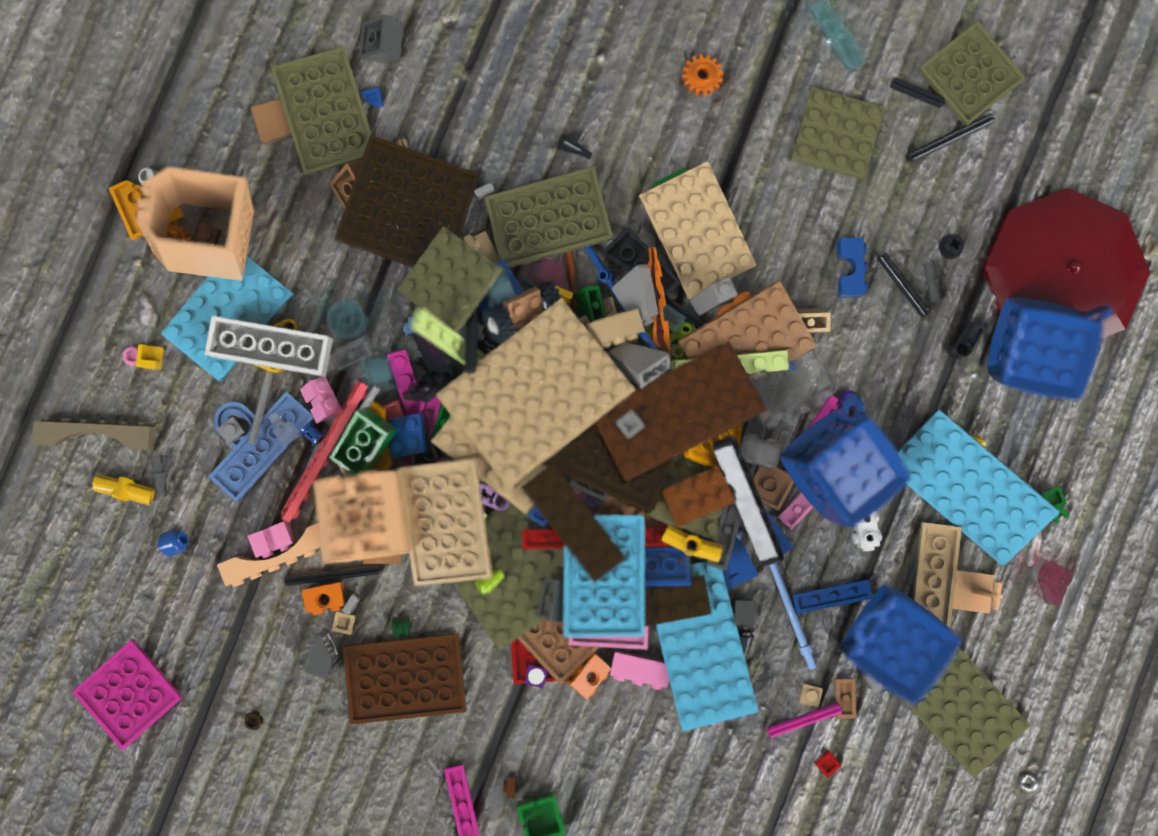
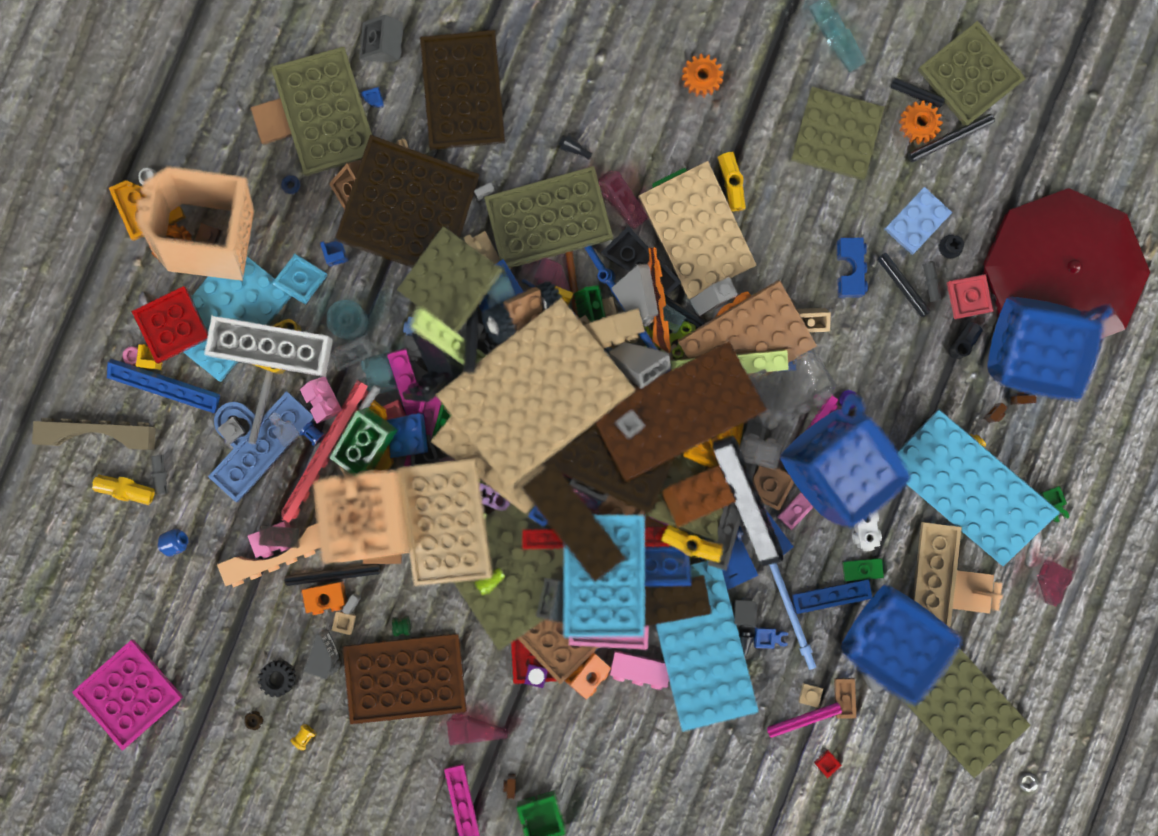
none -> blue plate [107,359,220,414]
none -> red plate [131,286,208,364]
none -> black tyre [258,660,296,697]
none -> clear smoke plate [259,526,301,548]
none -> medium azure tile [273,254,327,305]
none -> dark blue plate [281,175,300,194]
none -> yellow bush [290,724,316,750]
none -> blue panel [320,241,348,267]
none -> dark brown plate [420,30,505,150]
none -> clear pink slope [447,714,509,746]
none -> clear pink slope [598,171,648,229]
none -> yellow piece [717,152,746,212]
none -> blue plate [754,627,788,649]
none -> green plate [842,558,884,581]
none -> light blue plate [884,187,952,255]
none -> orange gear [899,101,943,144]
none -> coral plate [947,274,994,320]
none -> reddish brown plate [984,403,1008,423]
none -> reddish brown plate [1010,392,1037,405]

